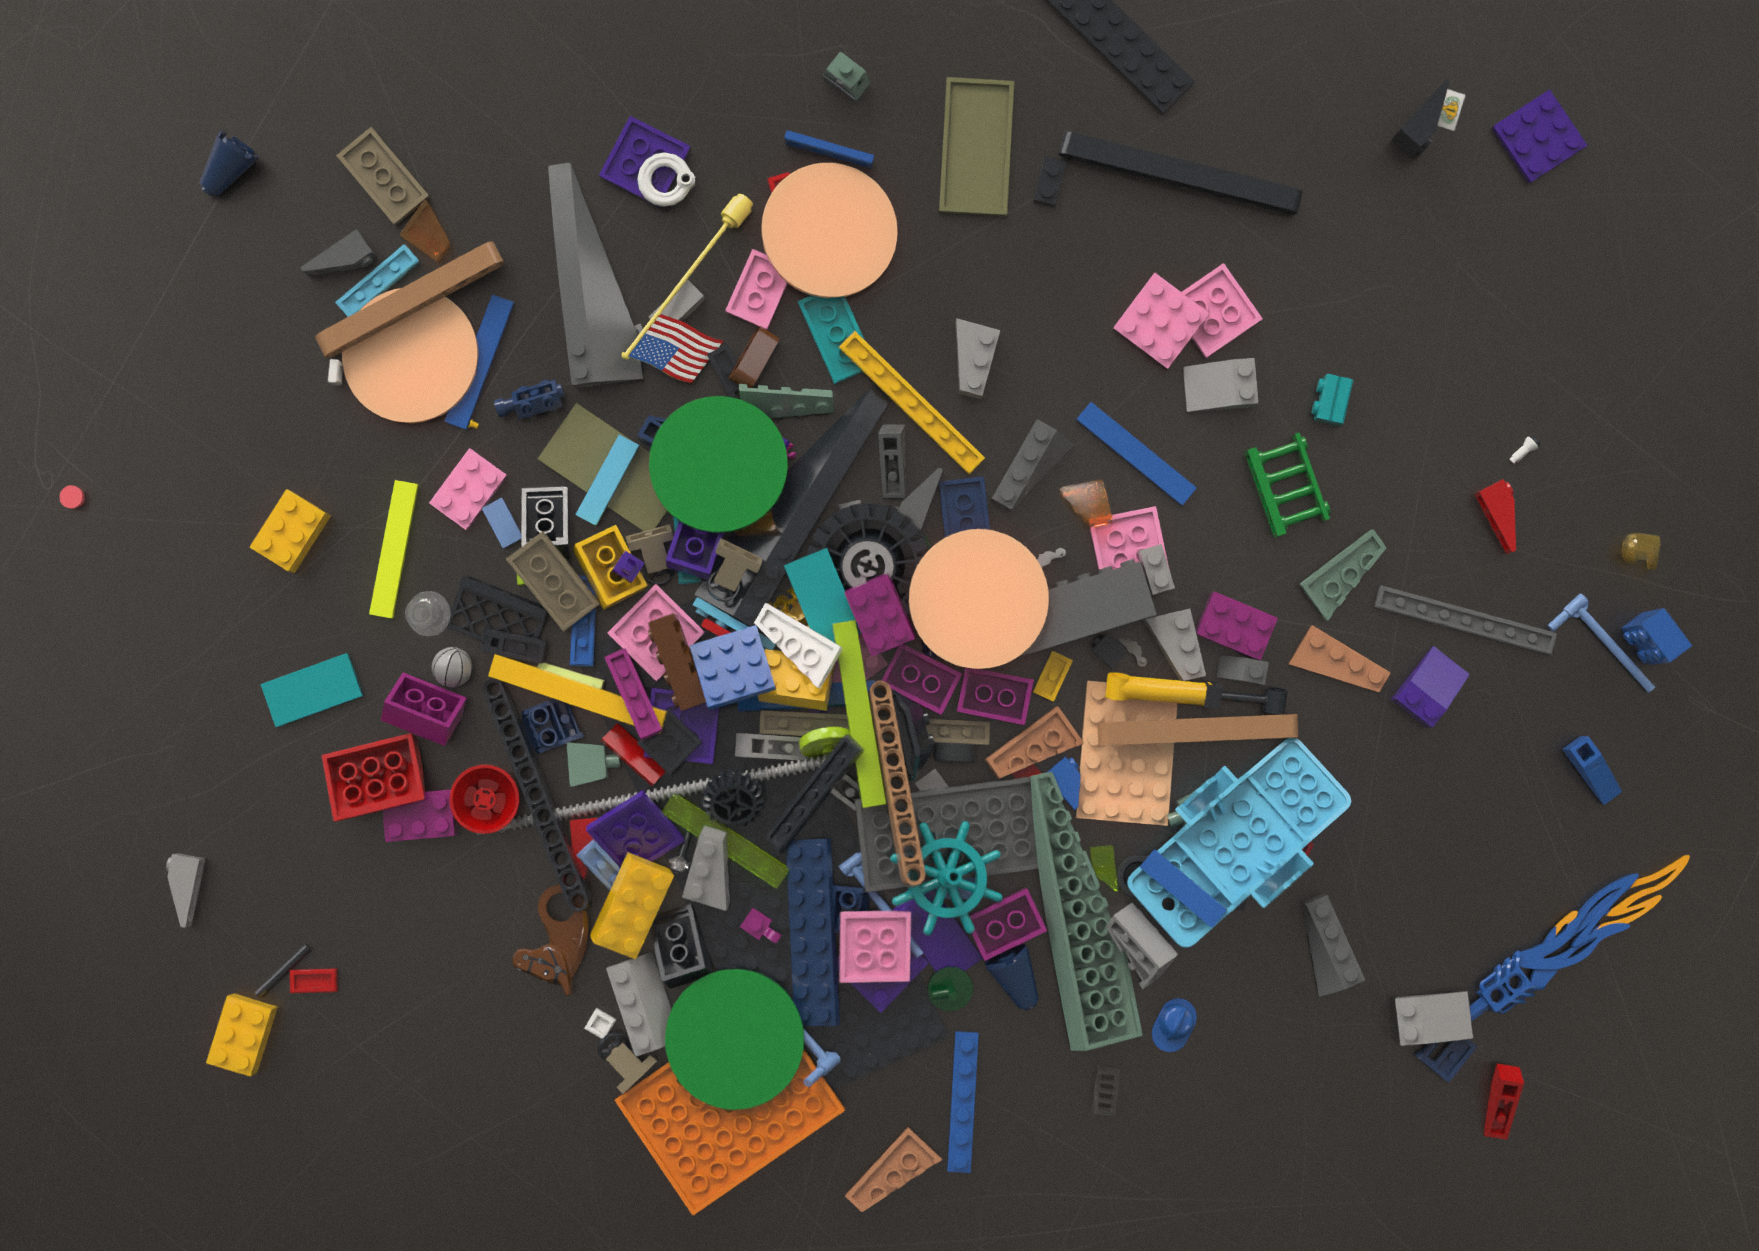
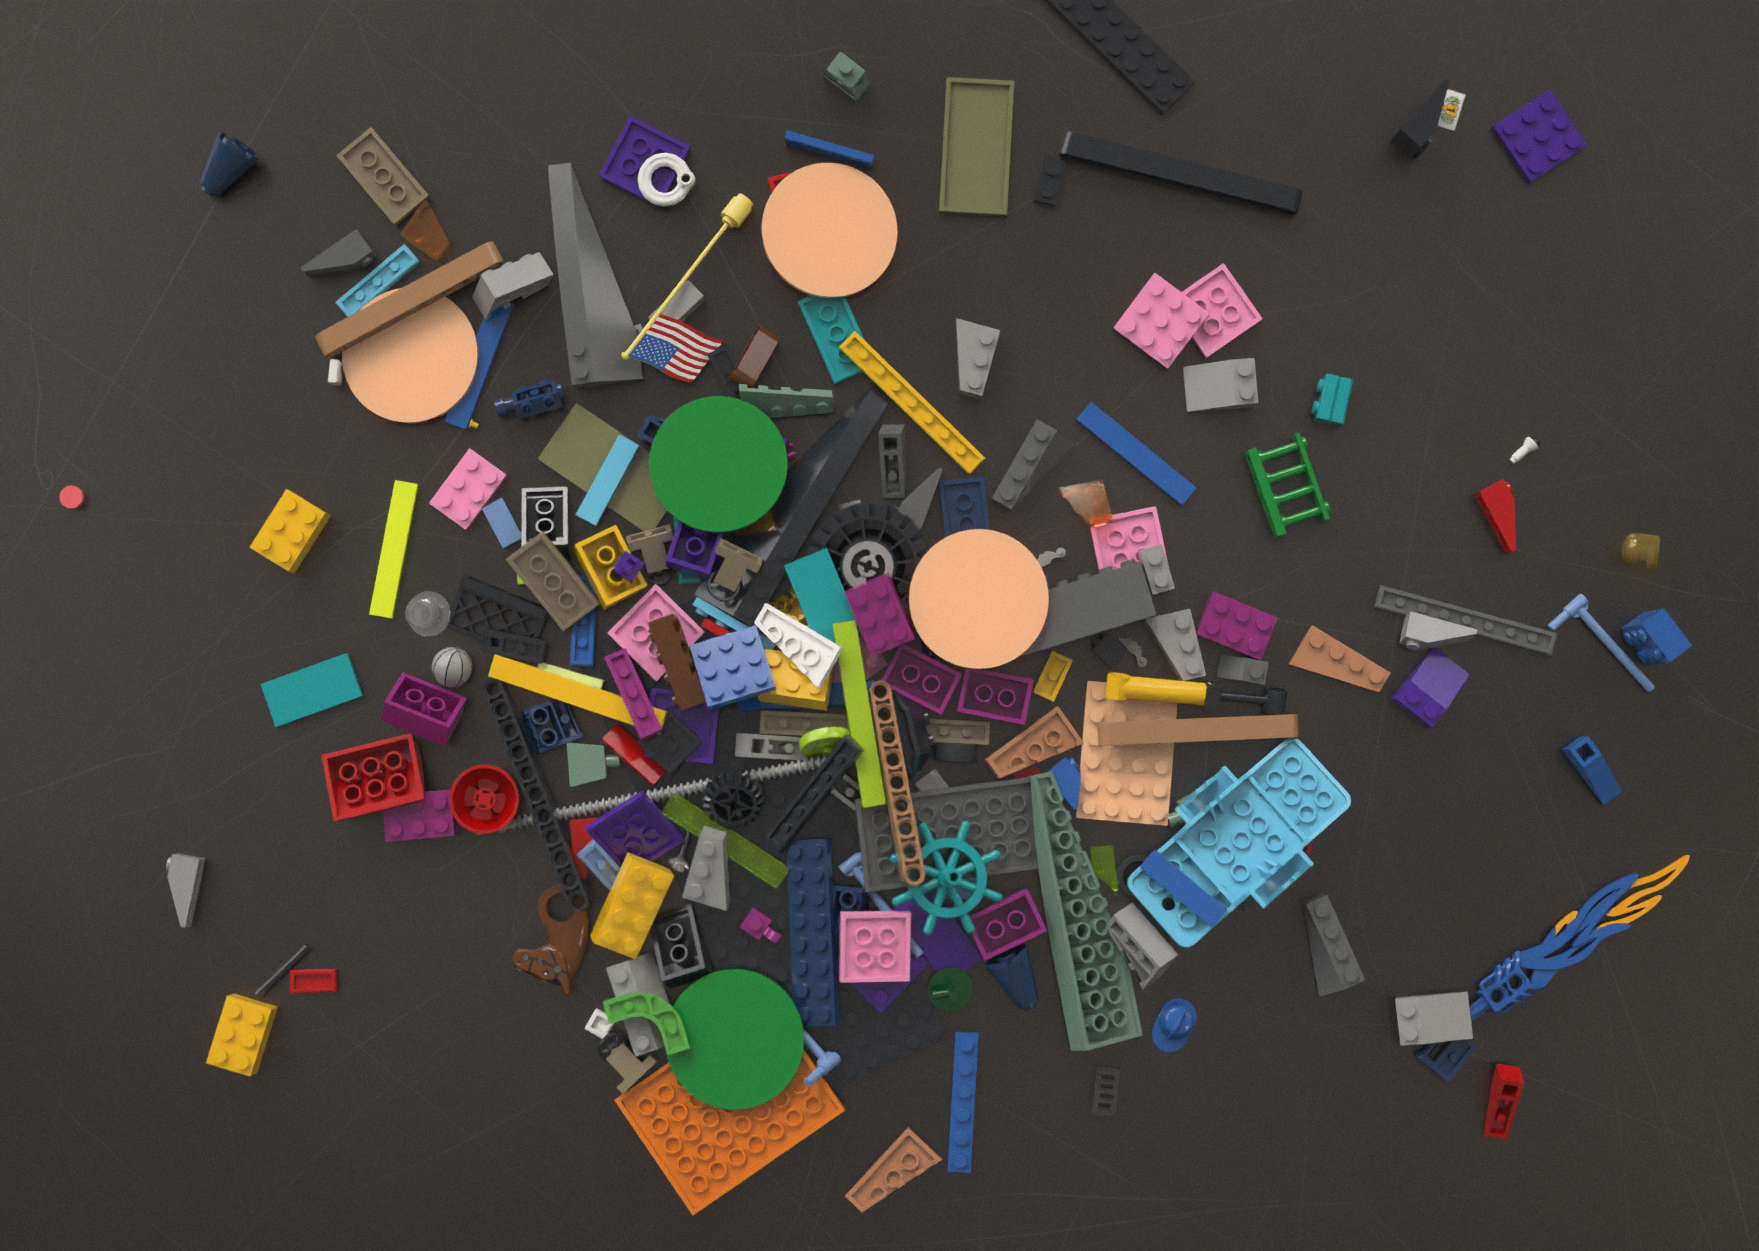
bright pink plate [725,249,788,330] -> none
sand green wing [1299,529,1387,621] -> none
none -> light grey wedge [472,252,553,319]
none -> bright green plate [603,992,690,1055]
none -> light grey slope [1399,611,1477,650]

